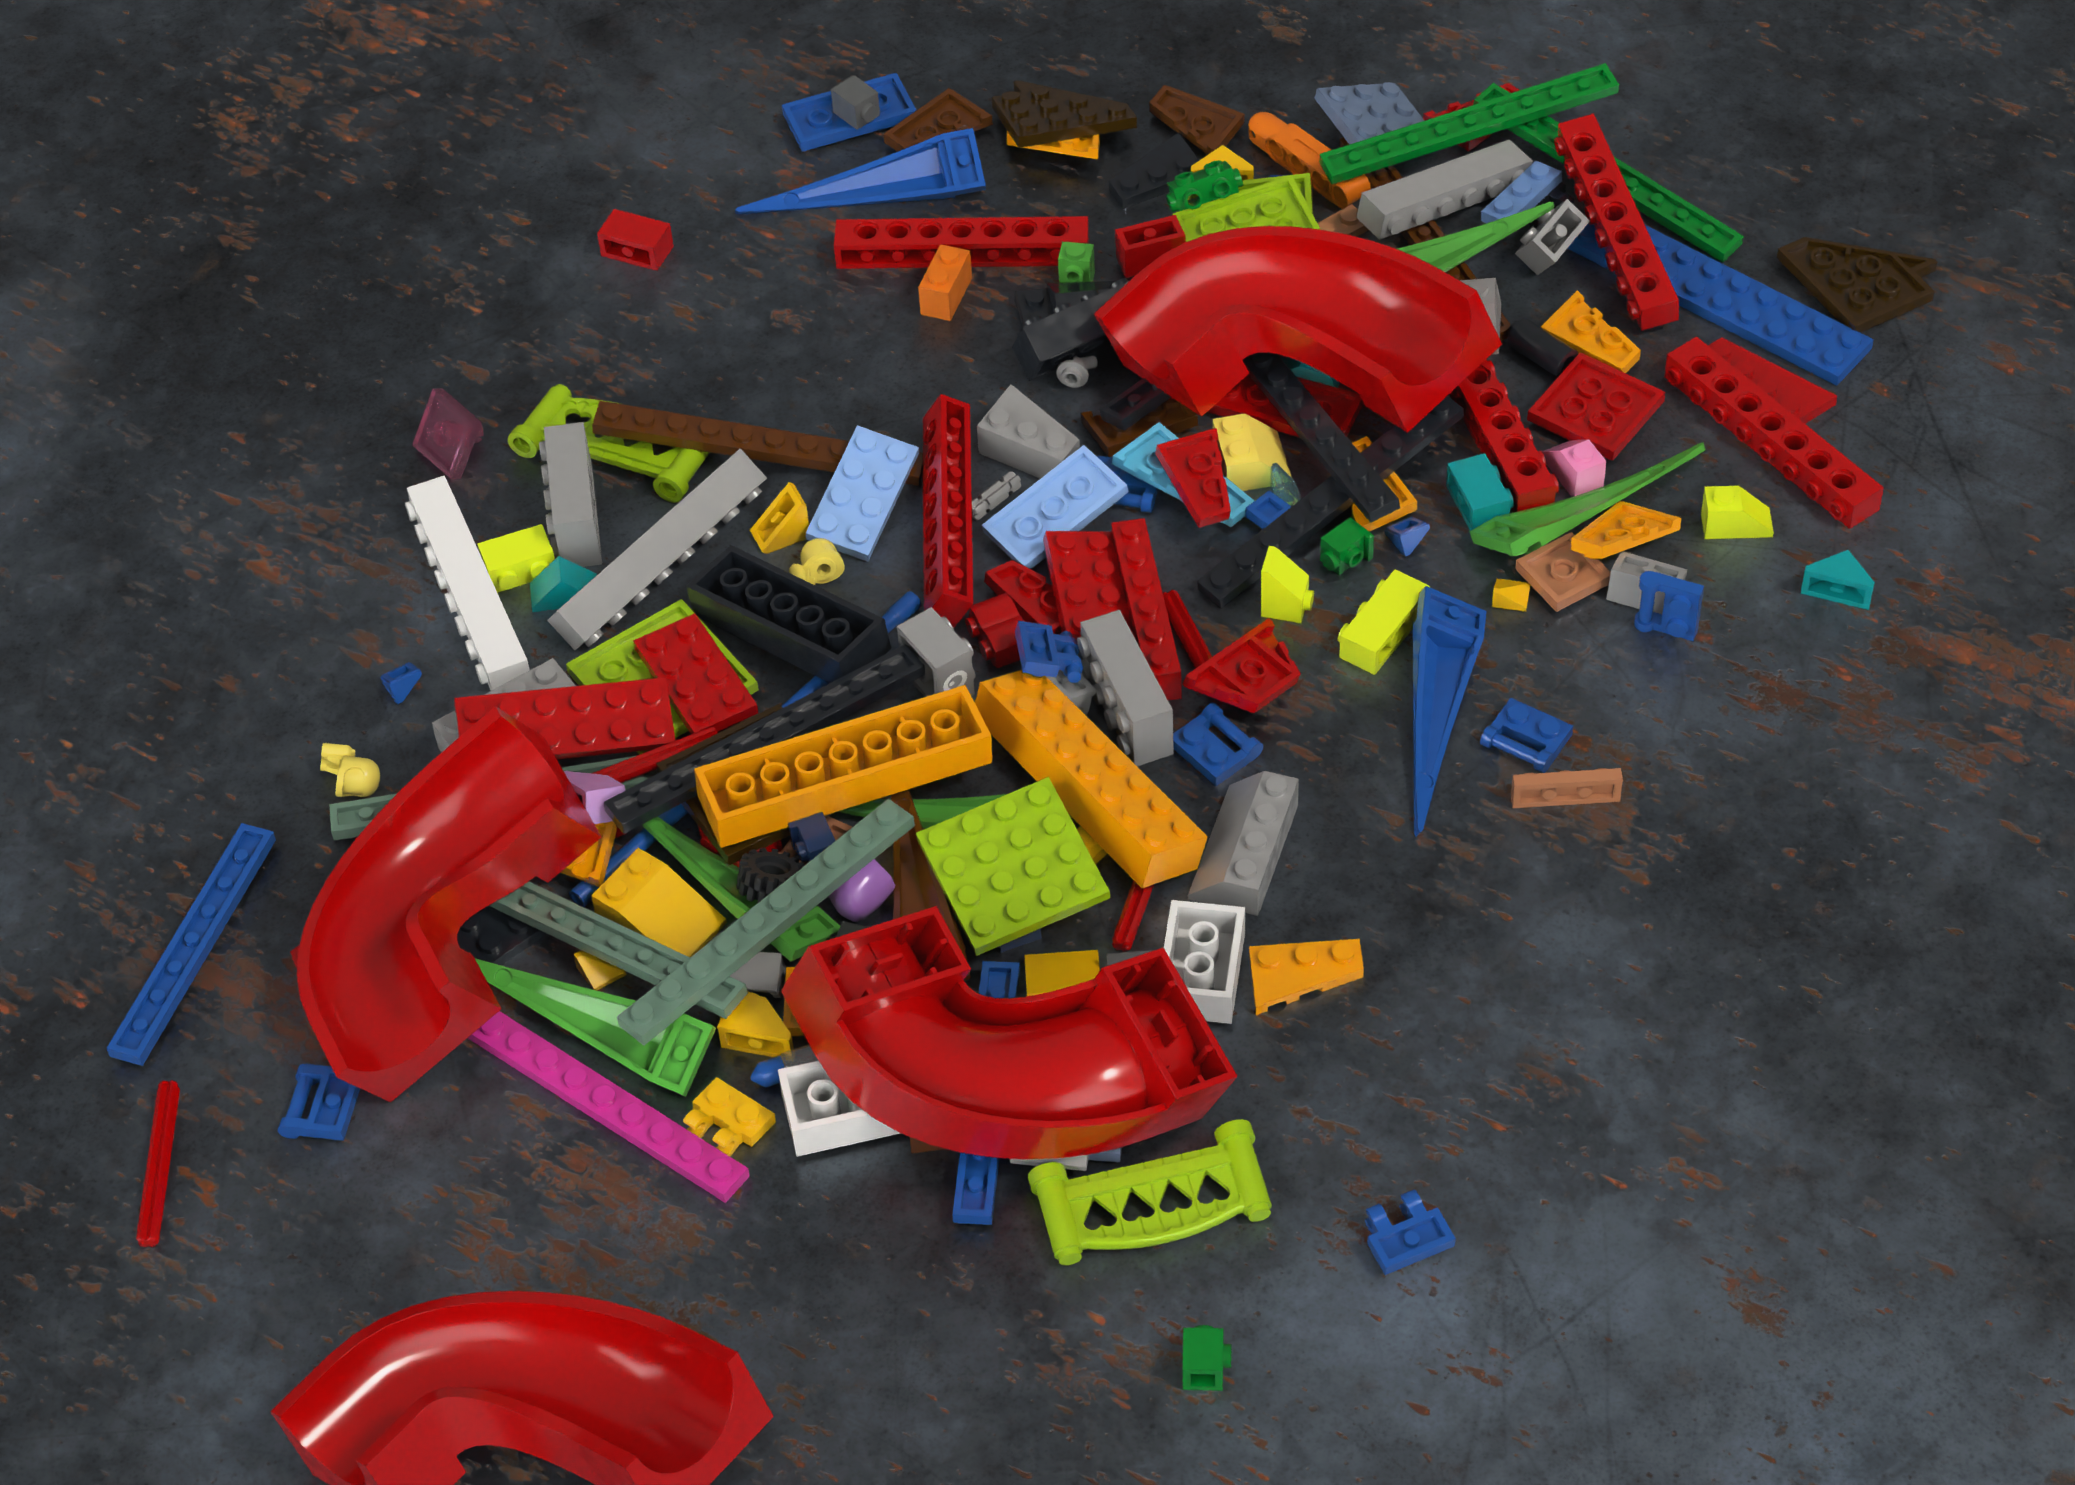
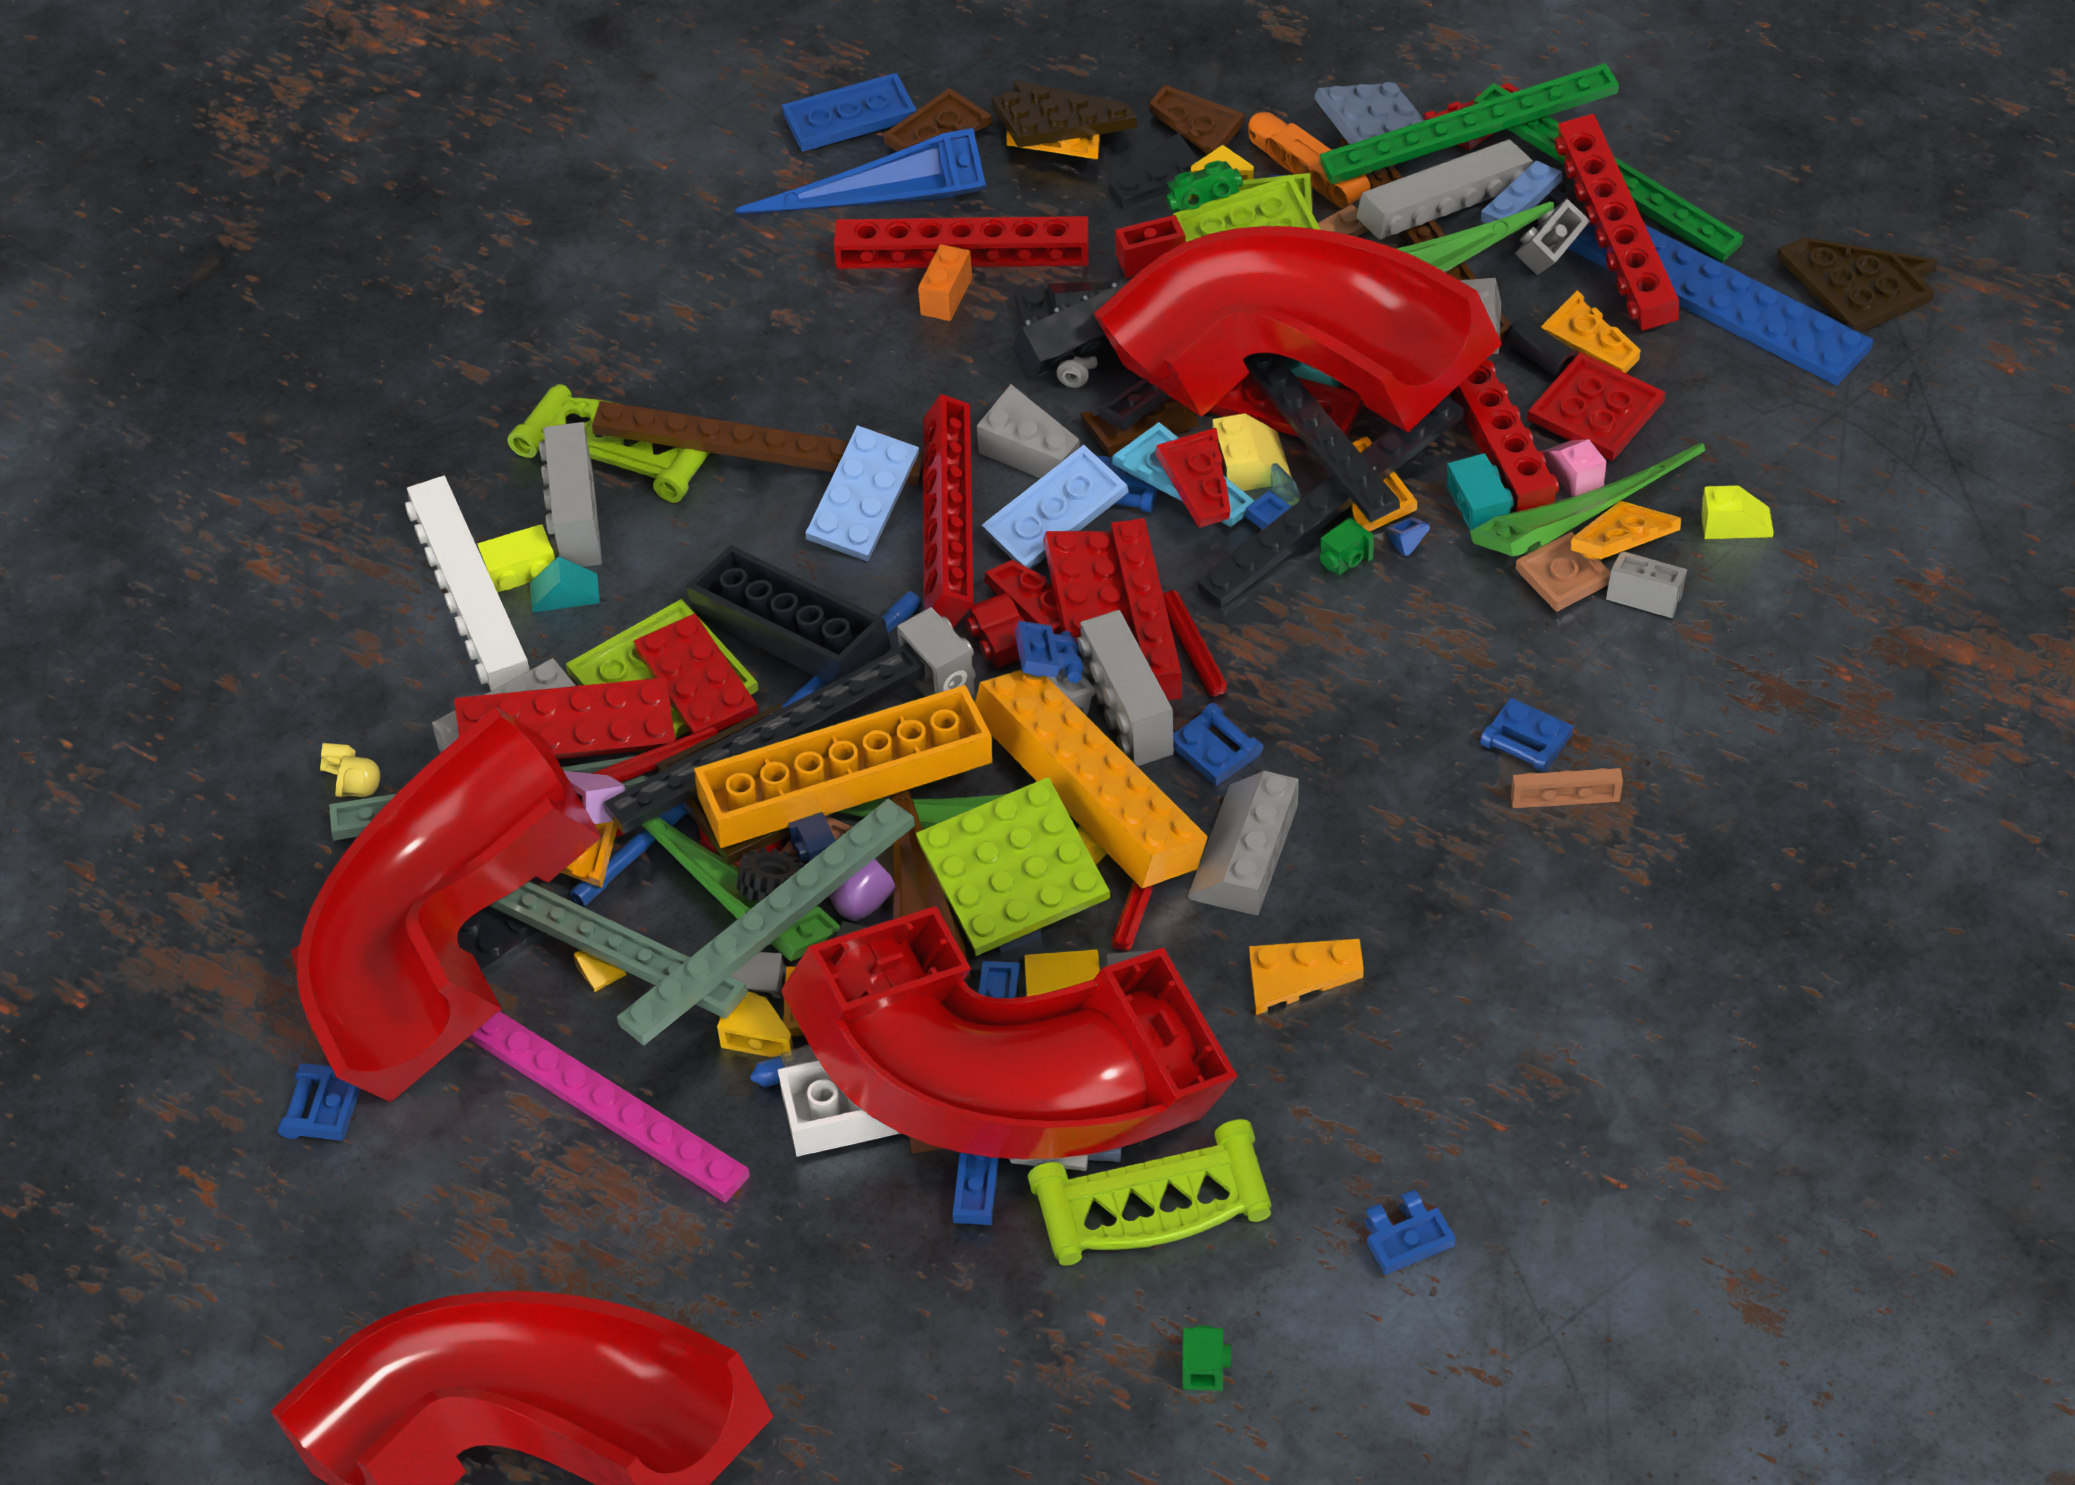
blue plate [106,823,276,1066] -> none
red axle [136,1080,180,1248] -> none
blue slope [380,662,422,704] -> none
clear pink tile [412,388,483,479] -> none
bright green plate [475,959,716,1097] -> none
light grey brick [547,448,767,650] -> none
yellow slope [591,848,727,957] -> none
red brick [597,209,674,271] -> none
yellow plate [683,1077,776,1157] -> none
yellow slope [750,482,809,554] -> none
light yellow piece [789,538,845,585] -> none
dark grey brick [831,75,880,130] -> none
light grey axle [972,471,1021,521] -> none
bright green brick [1058,241,1095,283] -> none
white brick [1164,900,1245,1024] -> none
red wing [1182,618,1301,713] -> none
neon yellow slope [1261,546,1314,623] -> none
neon yellow brick [1337,569,1430,675] -> none
blue plate [1413,586,1487,837] -> none
yellow slope [1492,578,1531,612] -> none
blue plate [1634,571,1704,641] -> none
red brick [1664,336,1884,529] -> none
red wing [1708,337,1837,424] -> none
teal slope [1801,550,1875,610] -> none

